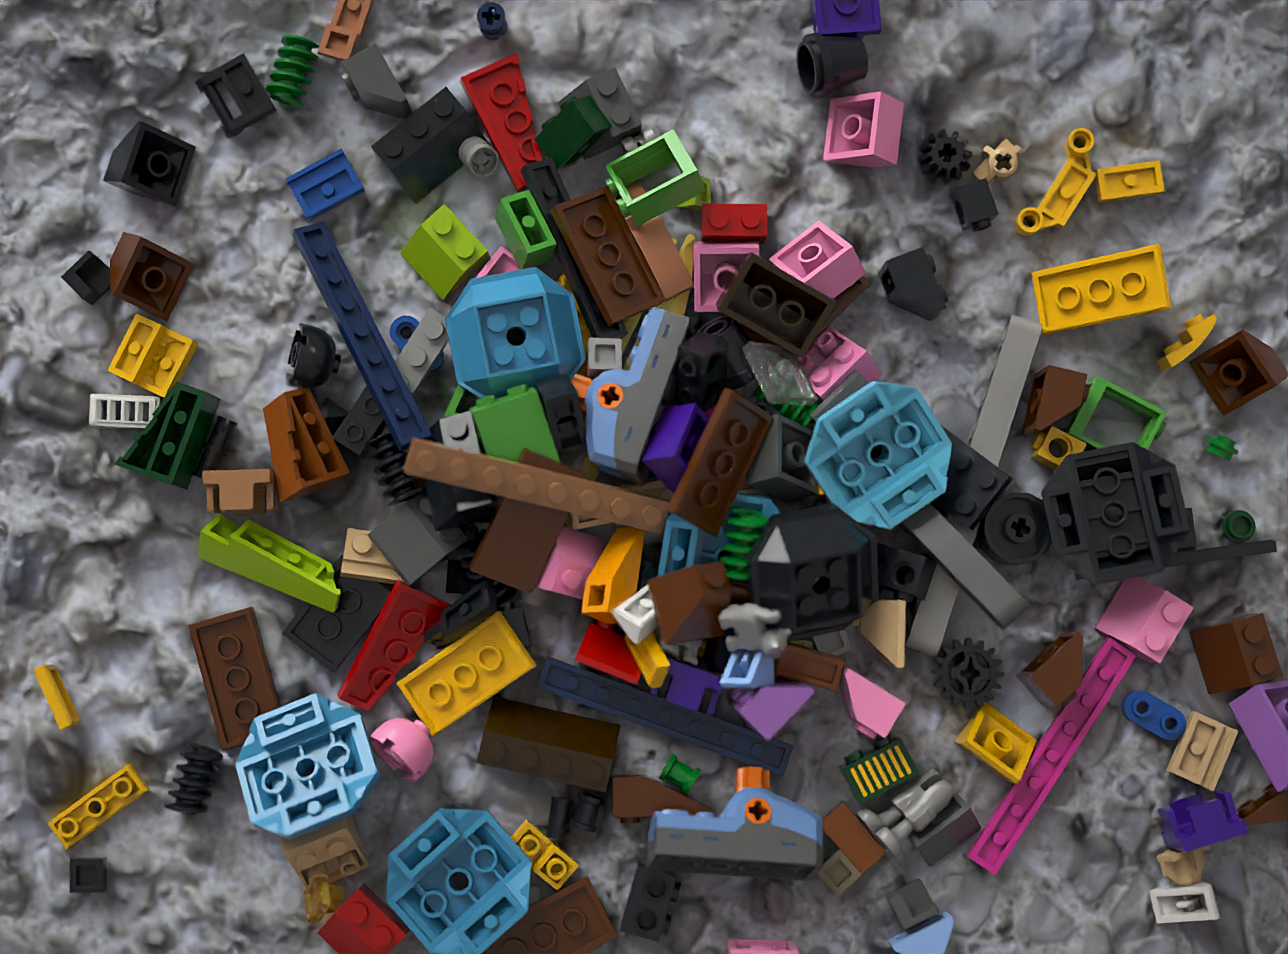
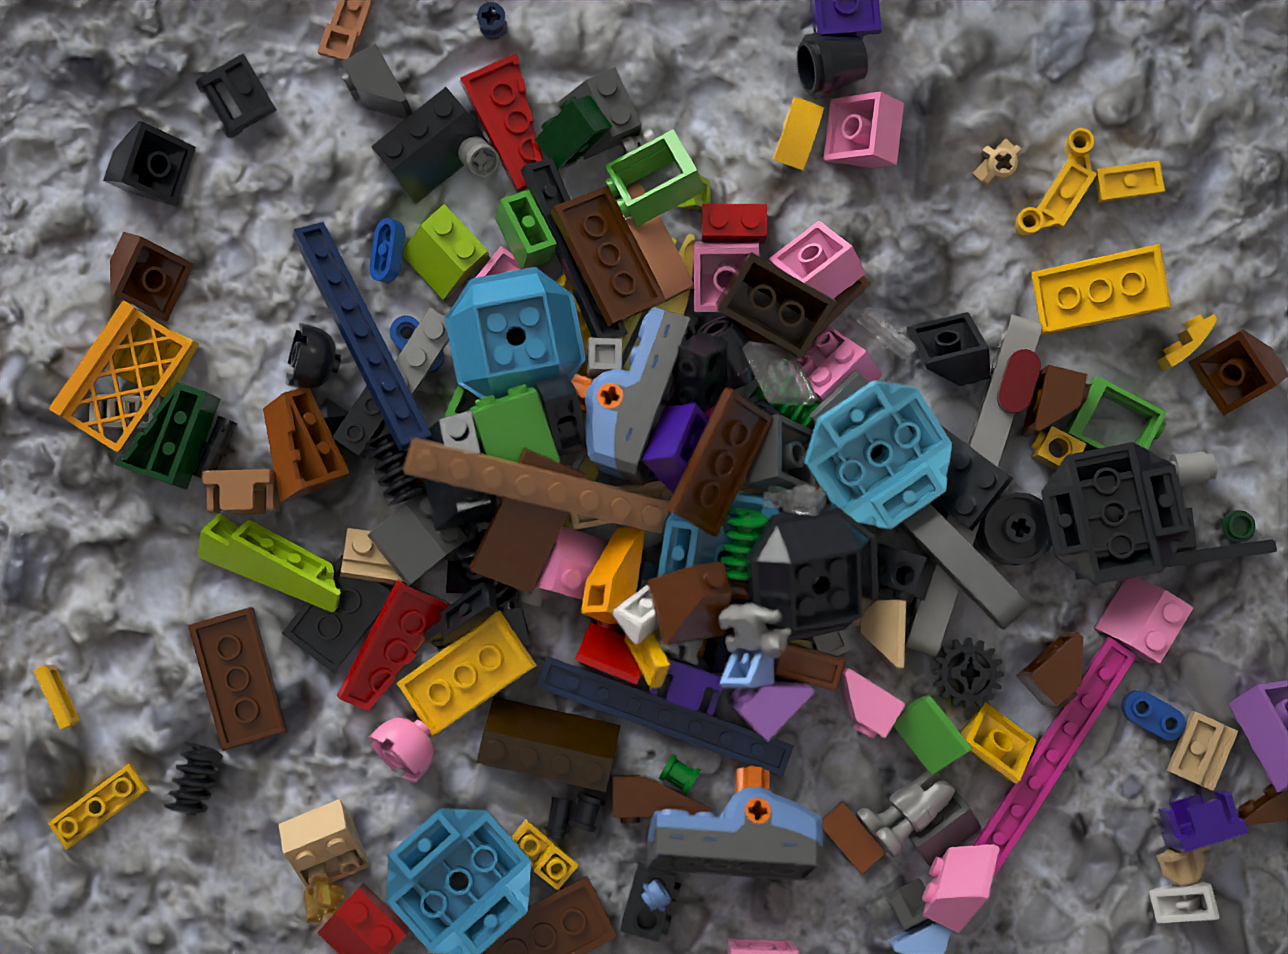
black panel [61,250,110,305] -> none
black plate [69,857,107,893] -> none
dark azure piece [235,693,381,840] -> none
green piece [265,34,319,108] -> none
blue plate [285,148,365,221] -> none
dark tan plate [817,848,862,896] -> none
dark green brick [839,734,919,804] -> none
black slope [878,247,948,321] -> none
black gear [917,129,973,185] -> none
black brick [950,178,999,232] -> none
reddish brown slope [1189,613,1283,694] -> none
green plate [1206,434,1239,461] -> none
none -> light orange fence [48,300,192,453]
none -> blue plate [370,218,406,284]
none -> medium blue plate [641,879,672,911]
none -> clear plate [763,485,826,516]
none -> yellow slope [773,96,824,170]
none -> clear plate [856,307,917,361]
none -> bright green slope [893,695,972,775]
none -> black slope [907,312,991,386]
none -> bright pink slope [922,844,1000,933]
none -> dark red tile [997,349,1041,414]
none -> light grey brick [1169,451,1217,486]

